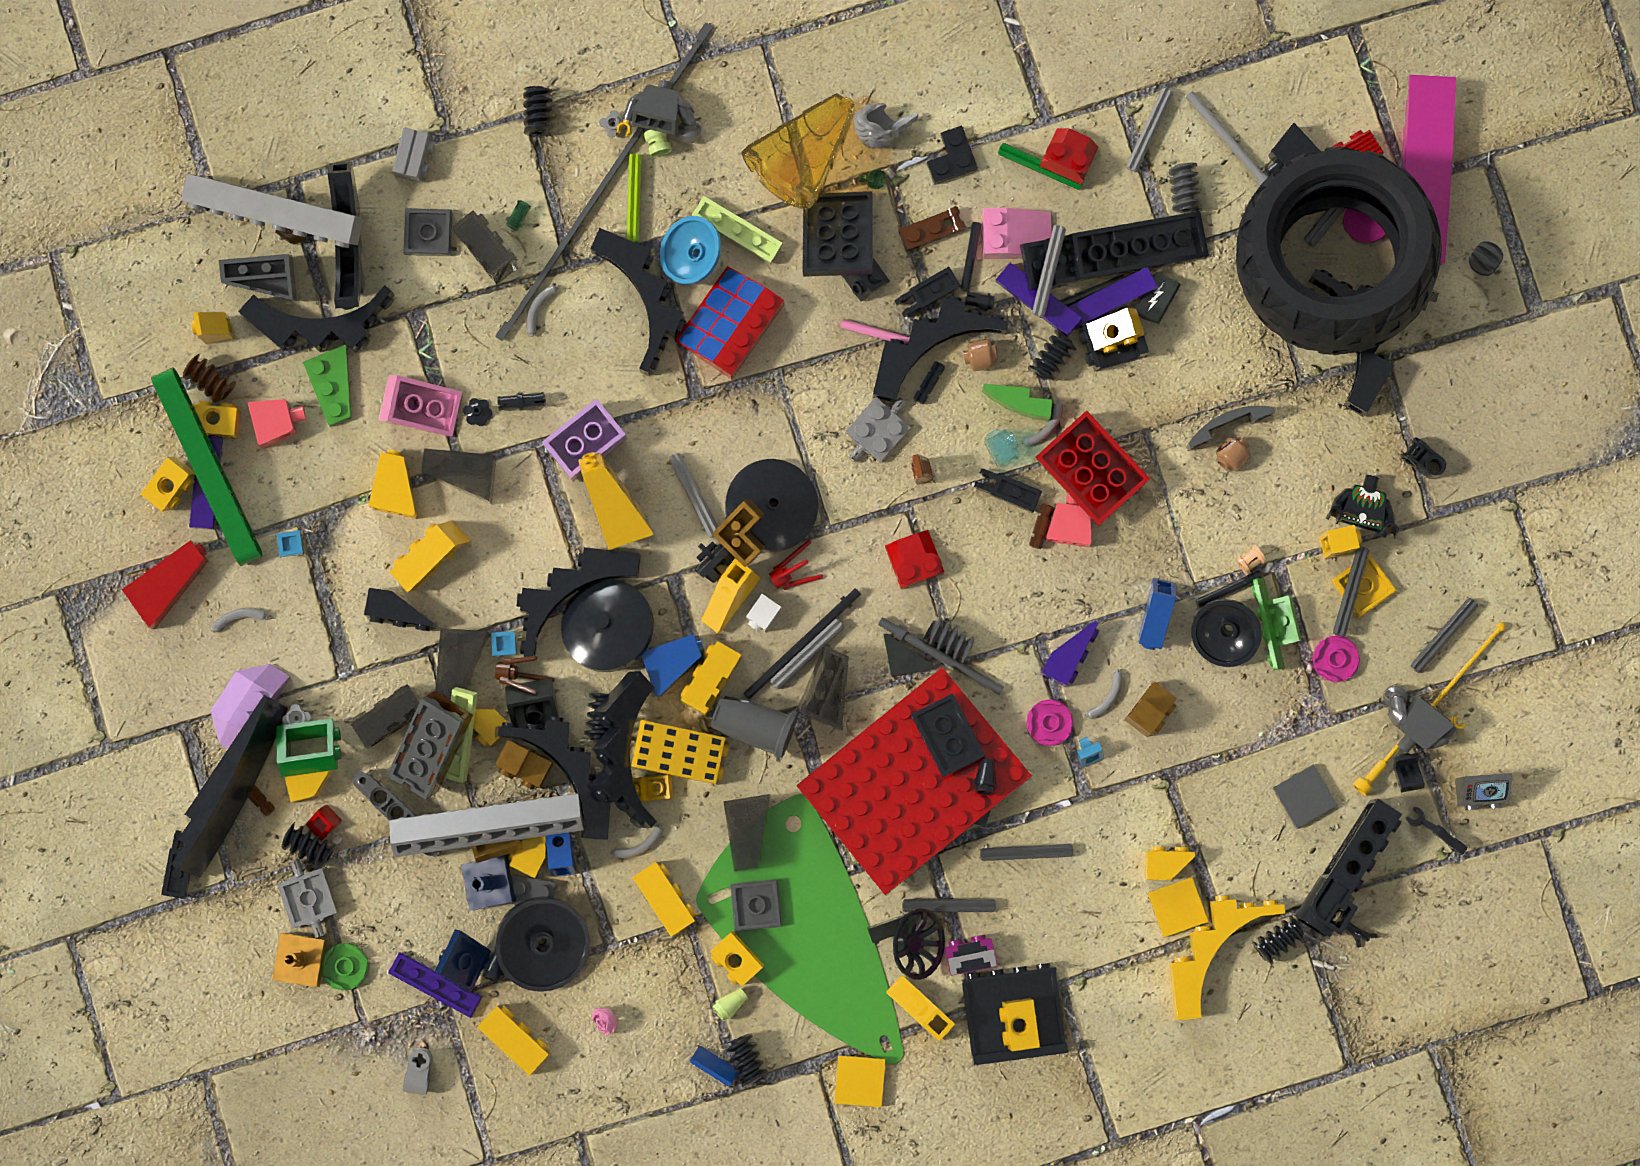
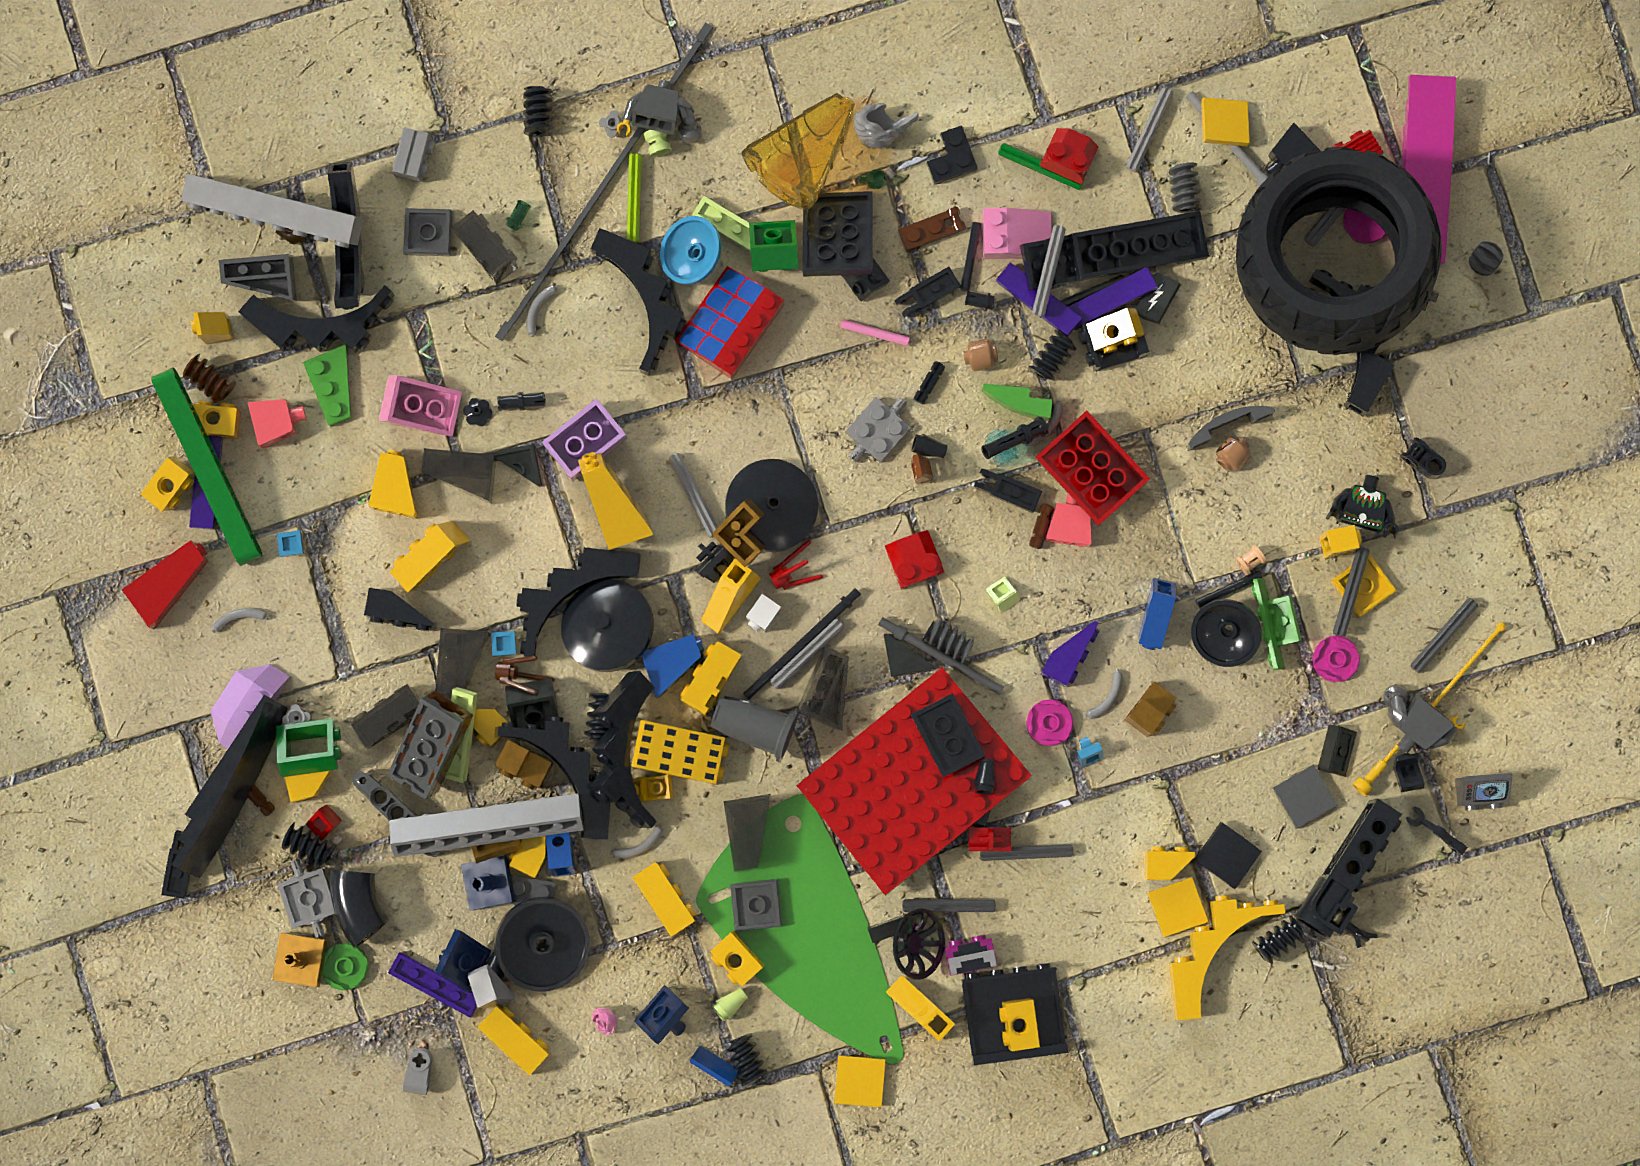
black arch [872,295,1009,403] -> none
none -> black brick [330,870,389,949]
none -> light grey slope [468,964,515,1008]
none -> pearl dark grey tile [492,444,543,487]
none -> dark blue tile [634,985,689,1045]
none -> green slope [749,220,798,272]
none -> black cone [911,434,947,458]
none -> red hips [968,828,1011,851]
none -> black pin [981,416,1049,459]
none -> yellowish green slope [986,576,1020,612]
none -> black slope [1194,822,1262,889]
none -> yellow tile [1201,97,1250,147]
none -> pearl dark grey slope [1318,725,1357,777]

